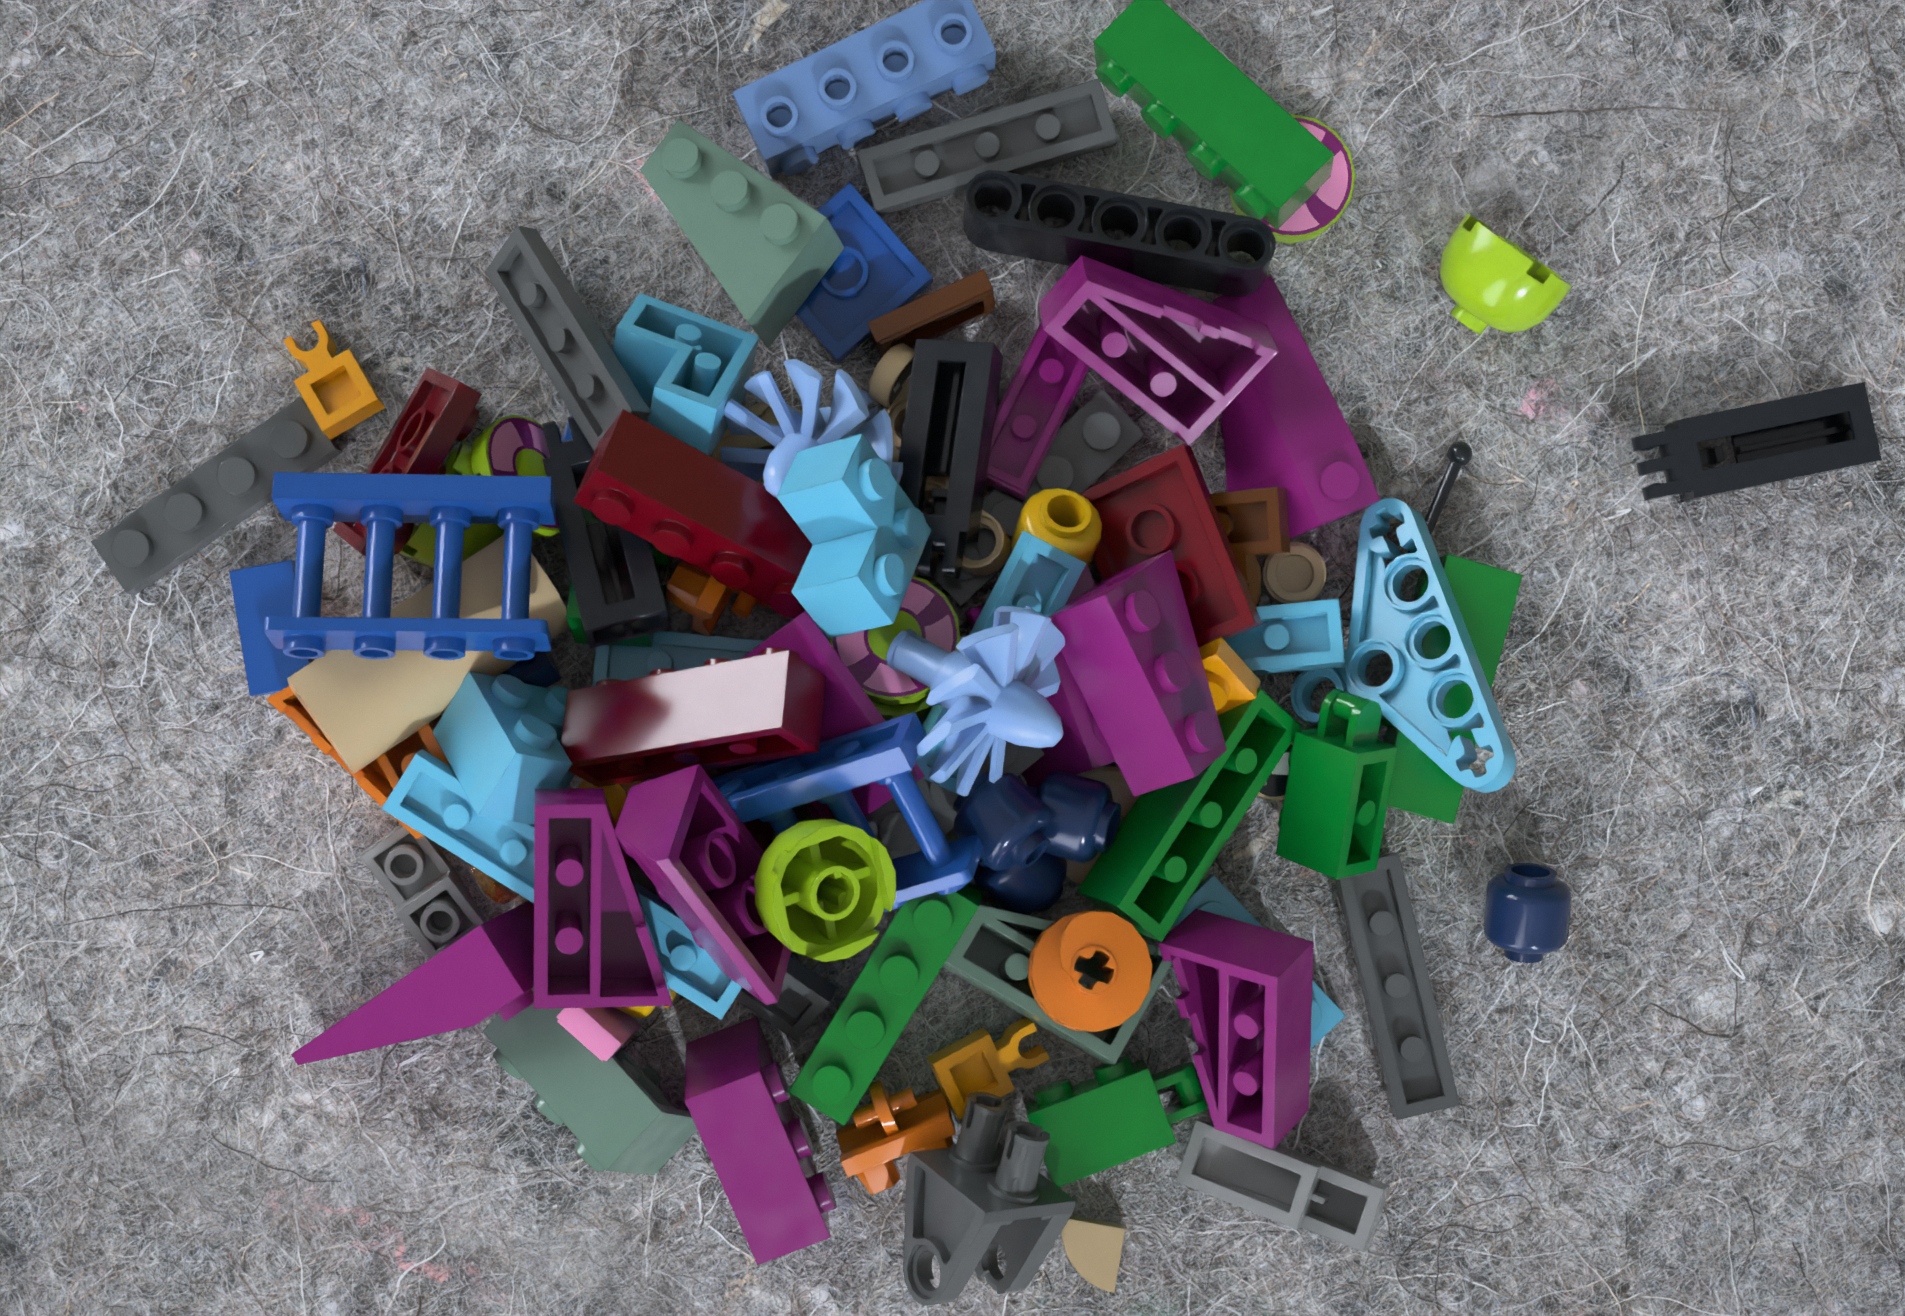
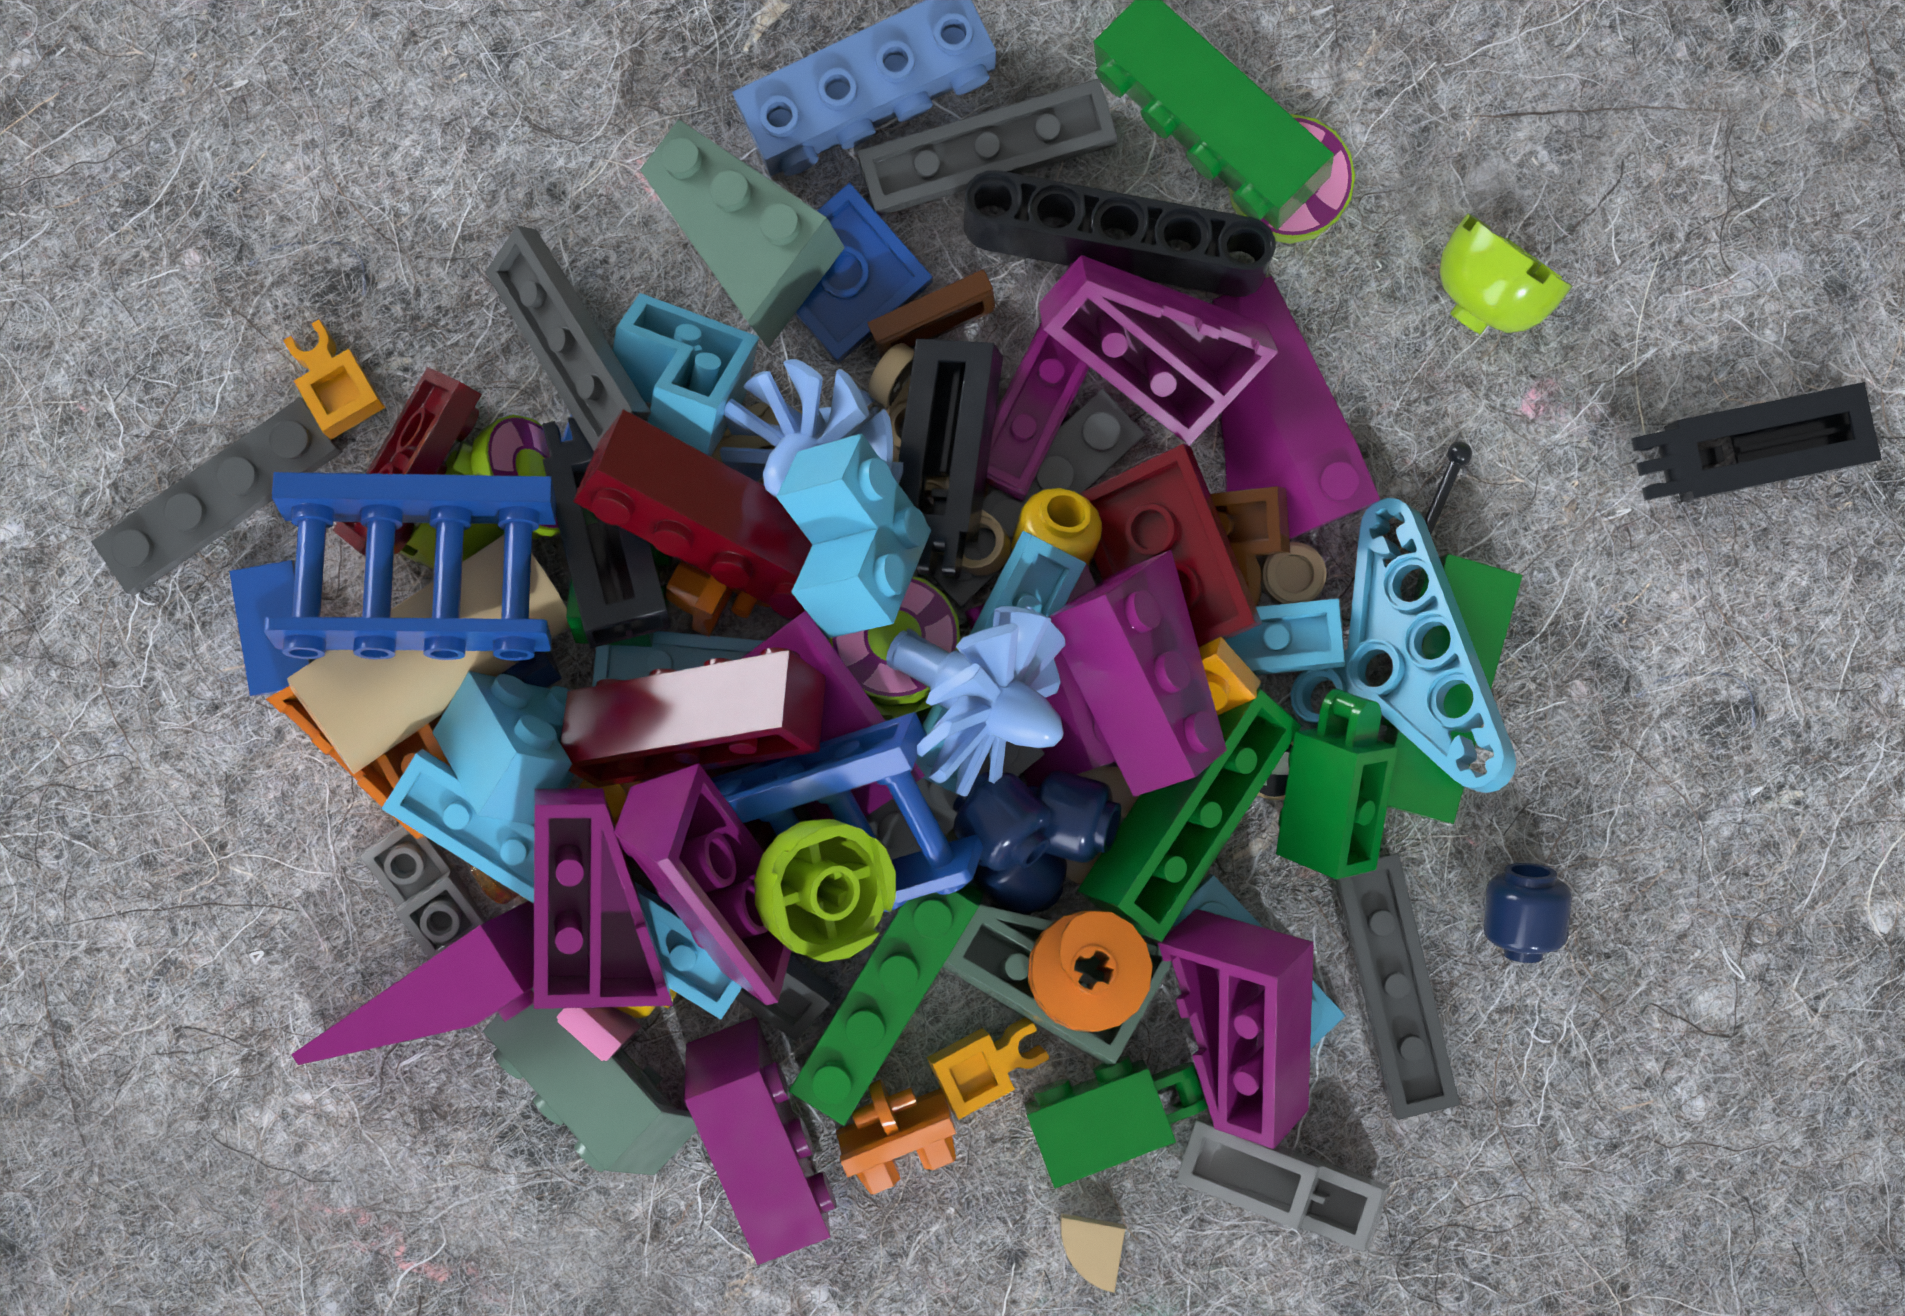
dark grey piece [903,1092,1076,1306] -> none

